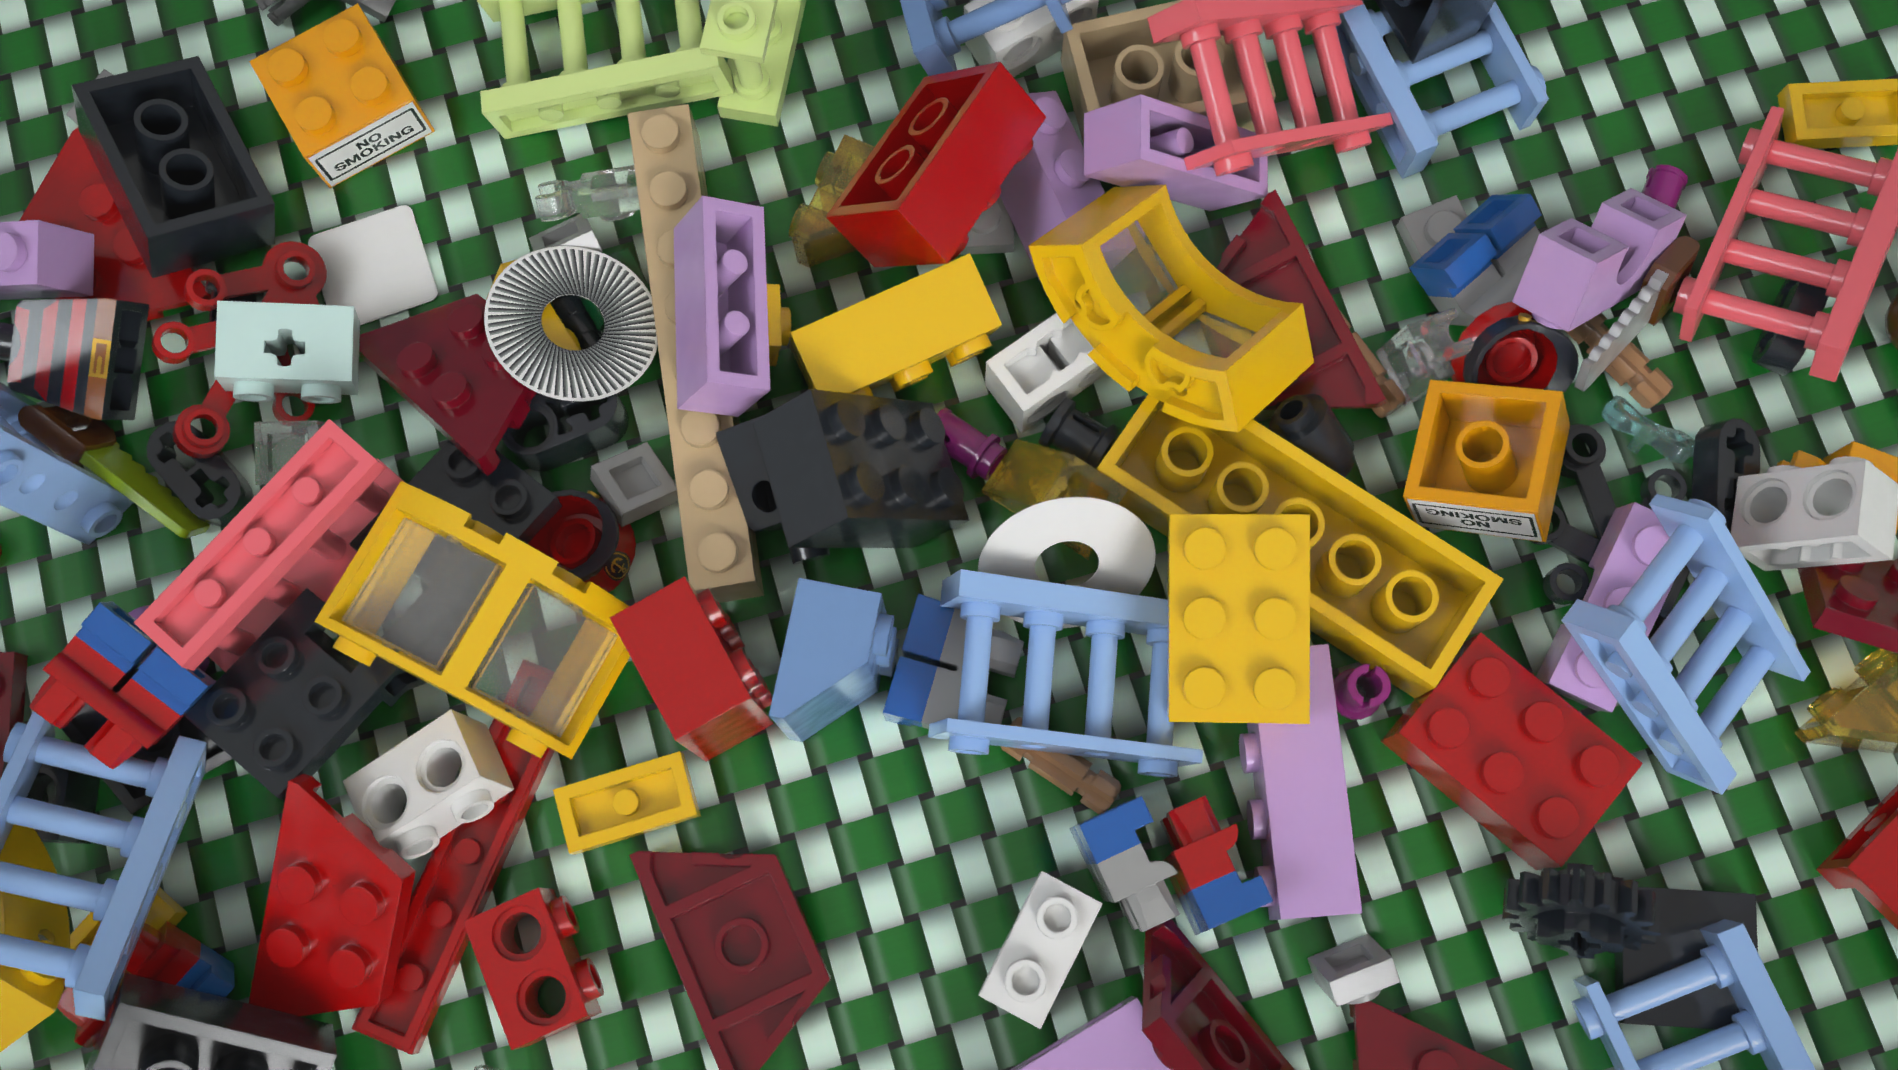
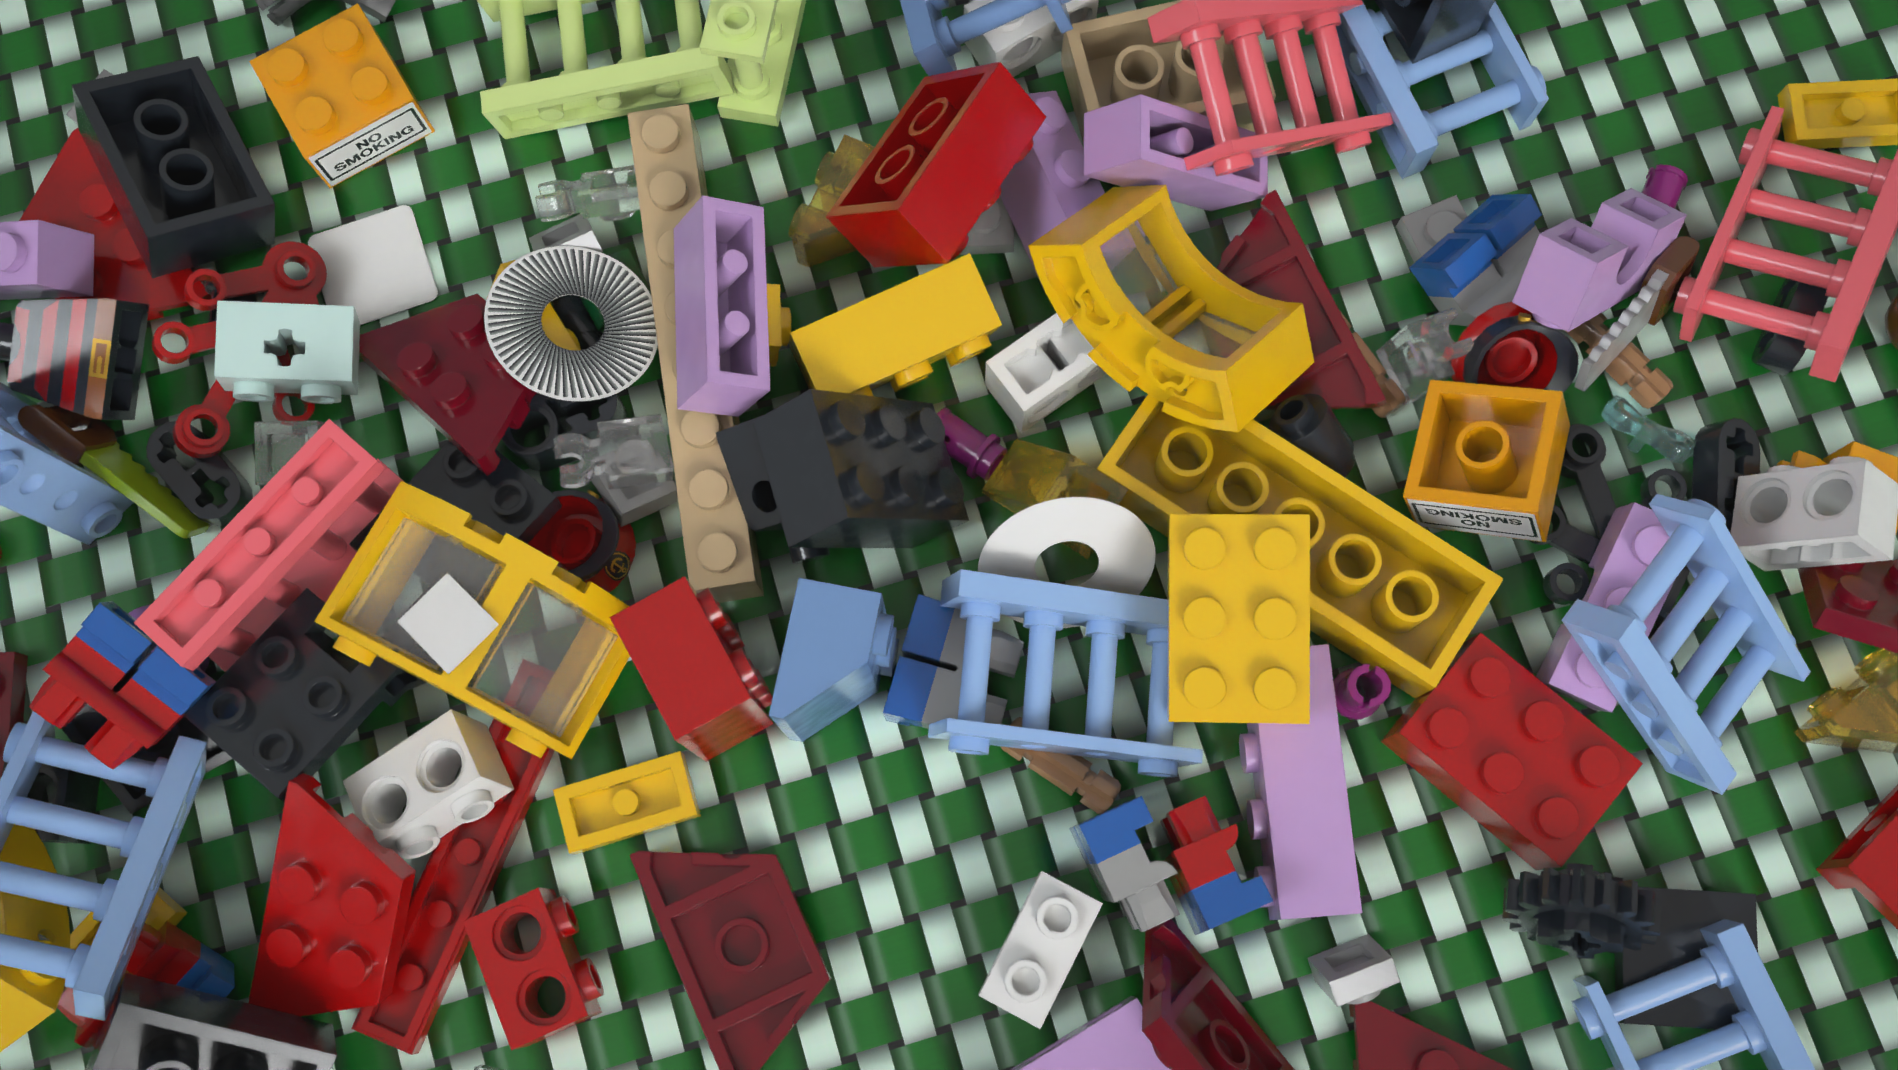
black bush [1038,397,1121,477] -> none
none -> white sticker [397,573,499,675]
none -> clear plate [554,414,674,490]

